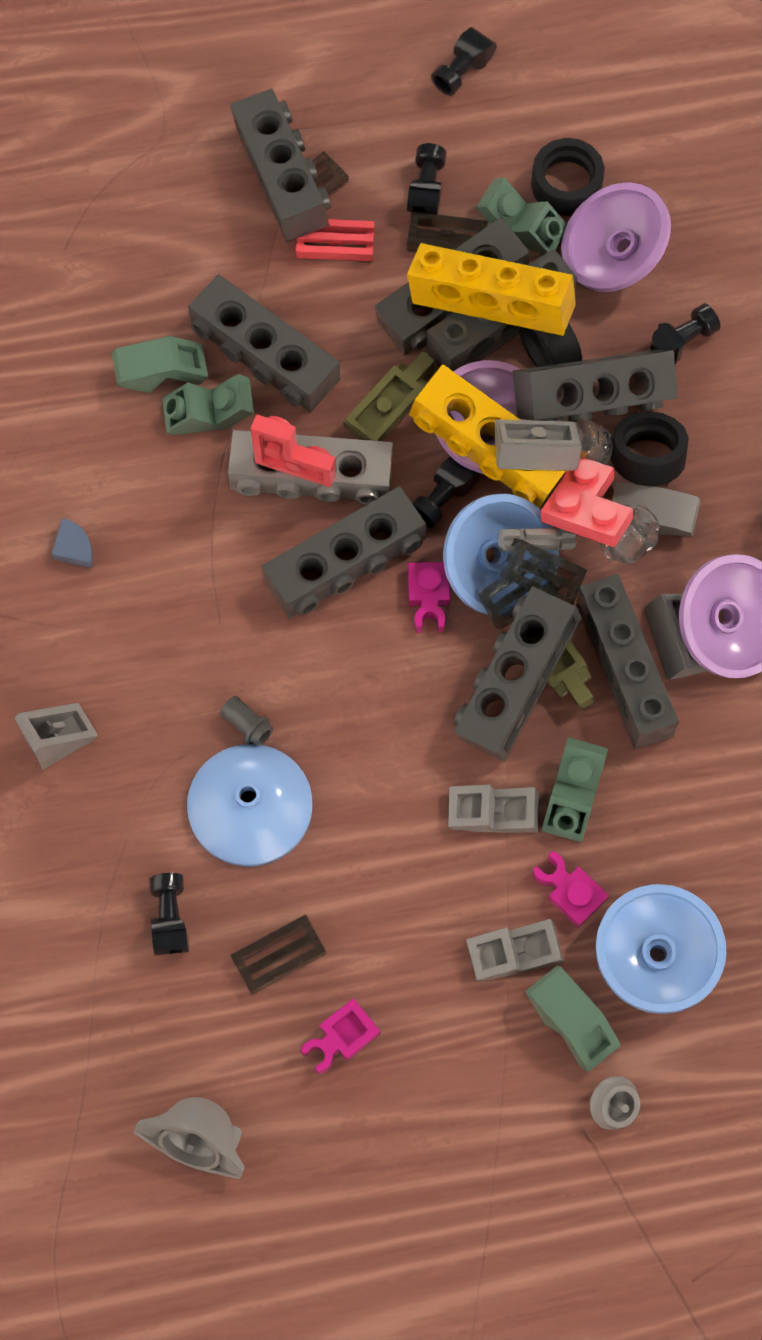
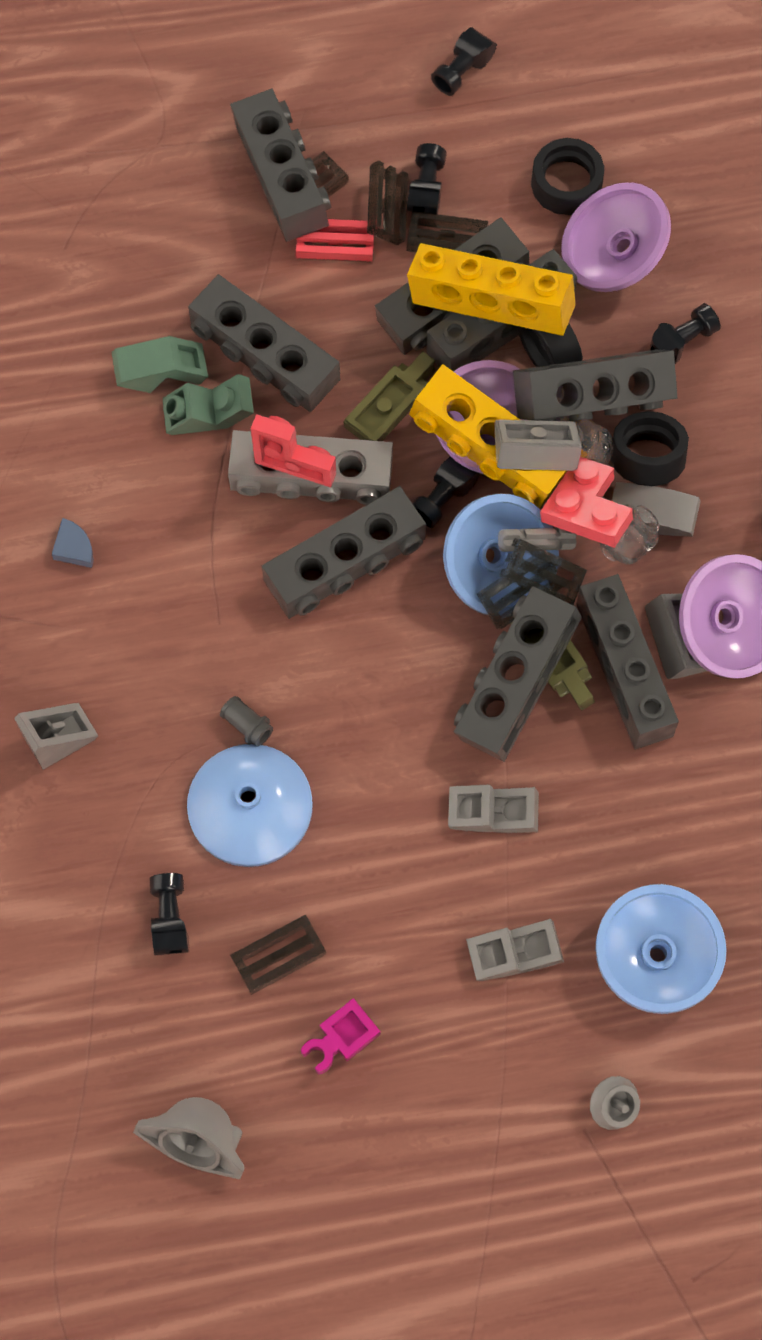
dark pink plate [408,562,450,633] -> none
sand green slope [476,177,567,255] -> none
sand green slope [525,965,621,1072] -> none
dark pink plate [532,851,609,929] -> none
sand green slope [542,737,608,843] -> none
none -> clear smoke tile [367,160,408,245]

